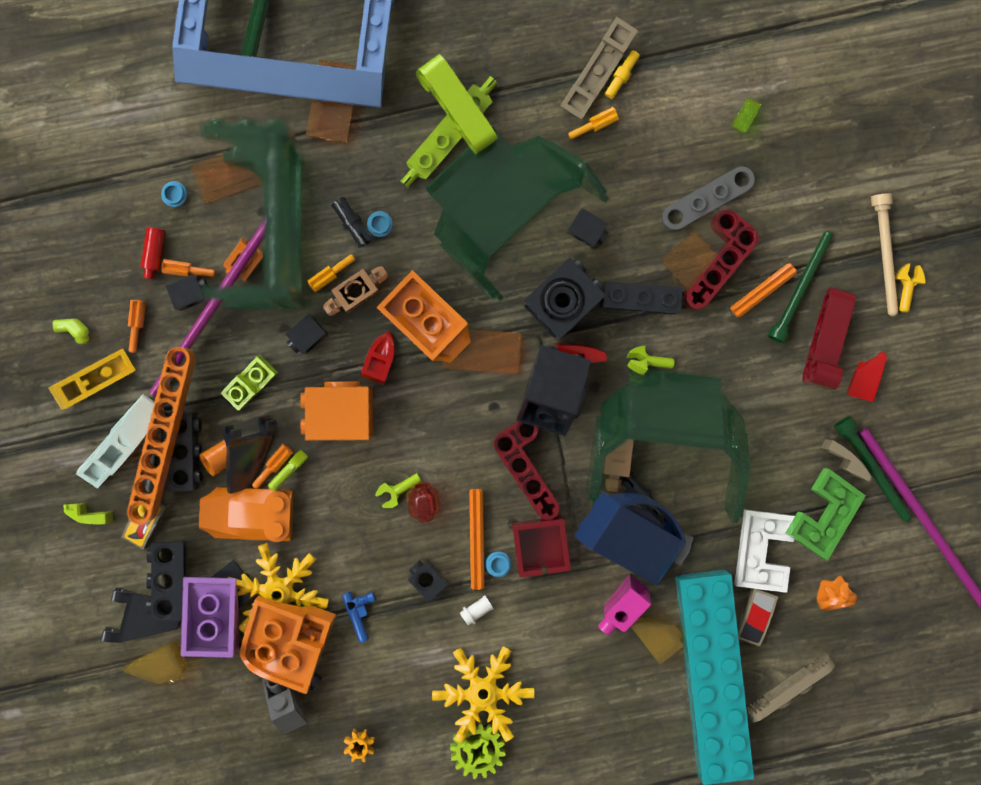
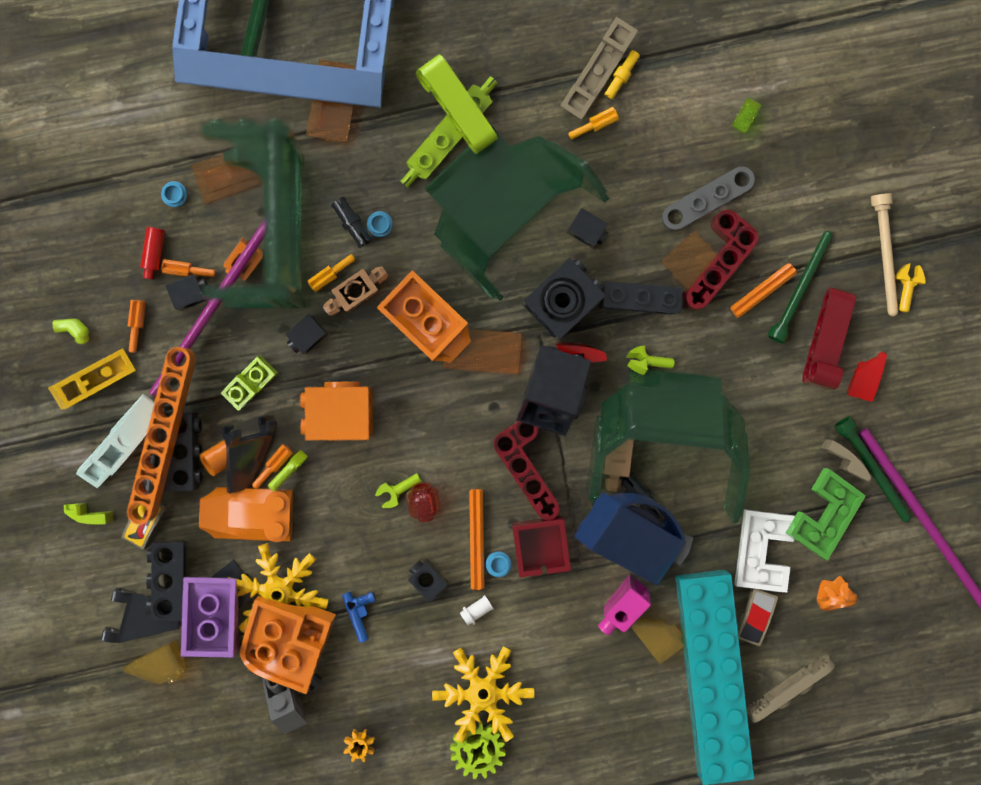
red plate [360,332,394,385] -> none

